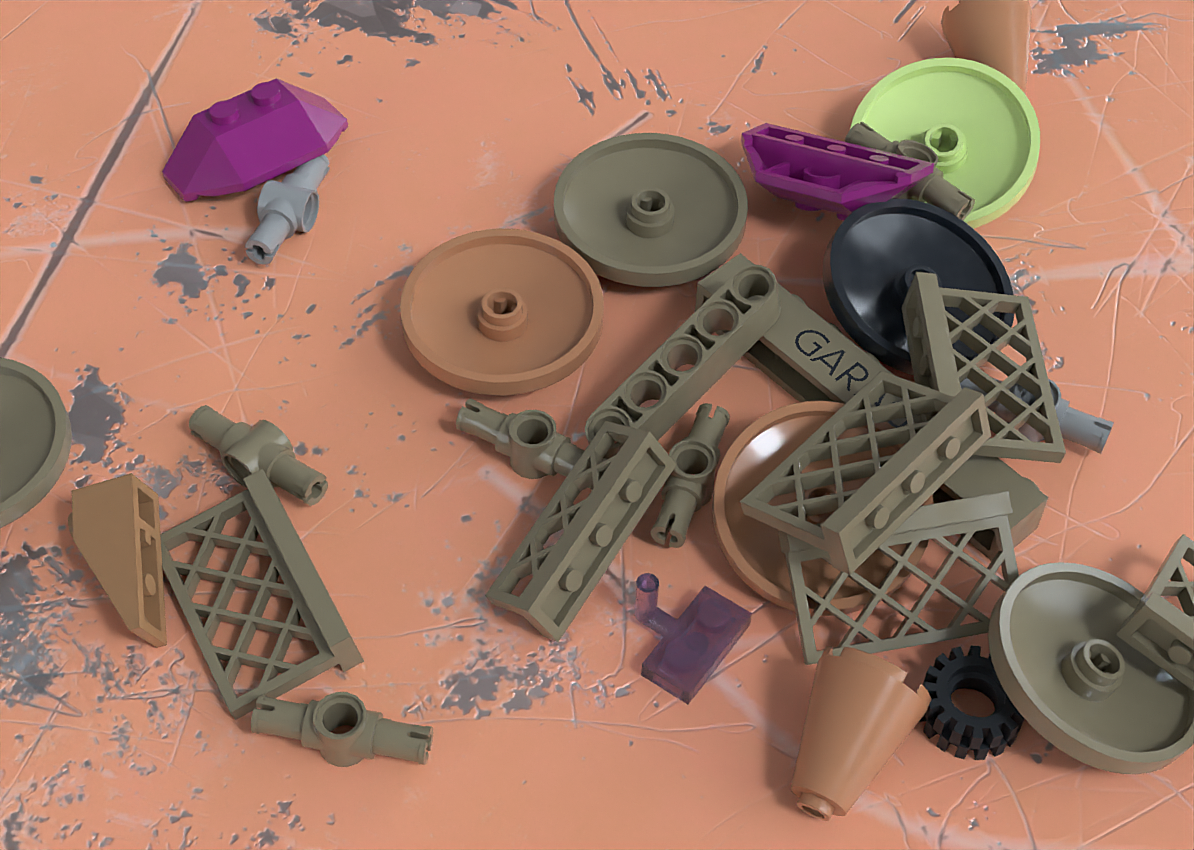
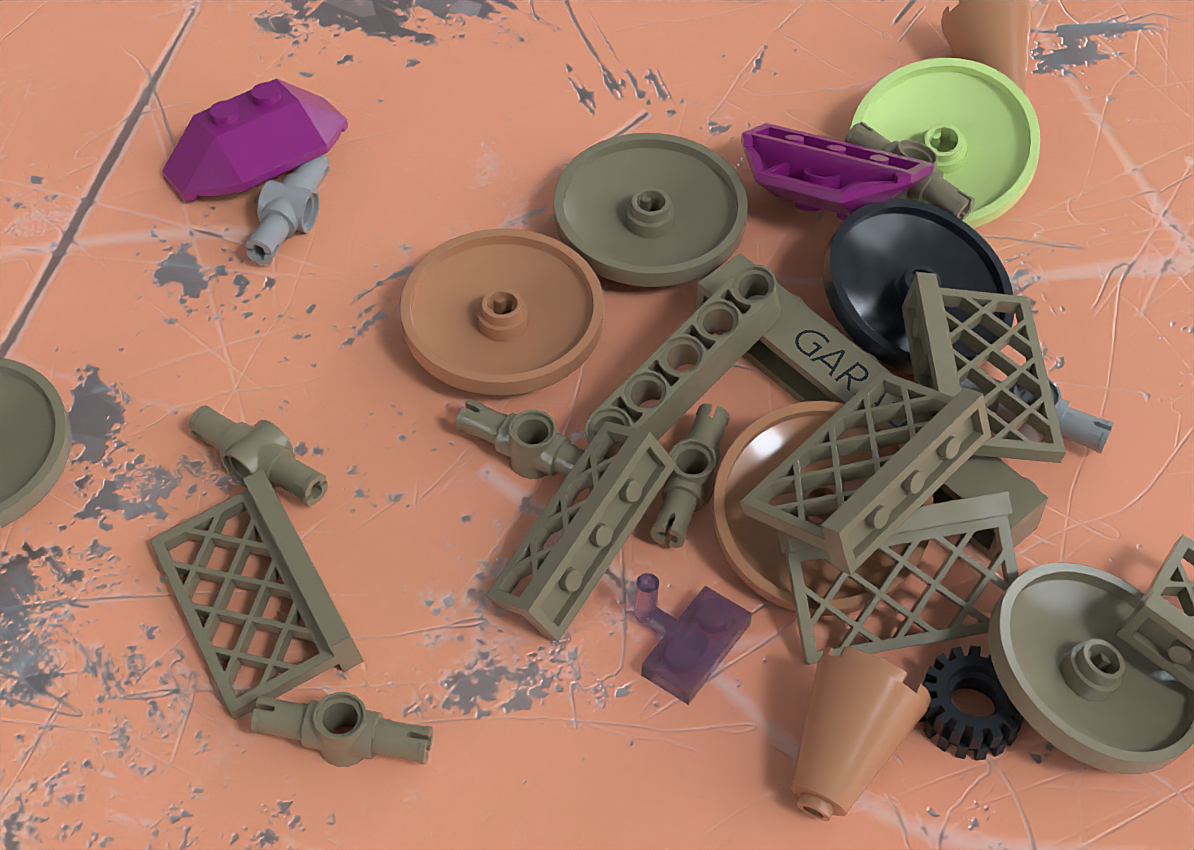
medium nougat slope [68,473,167,648] -> none

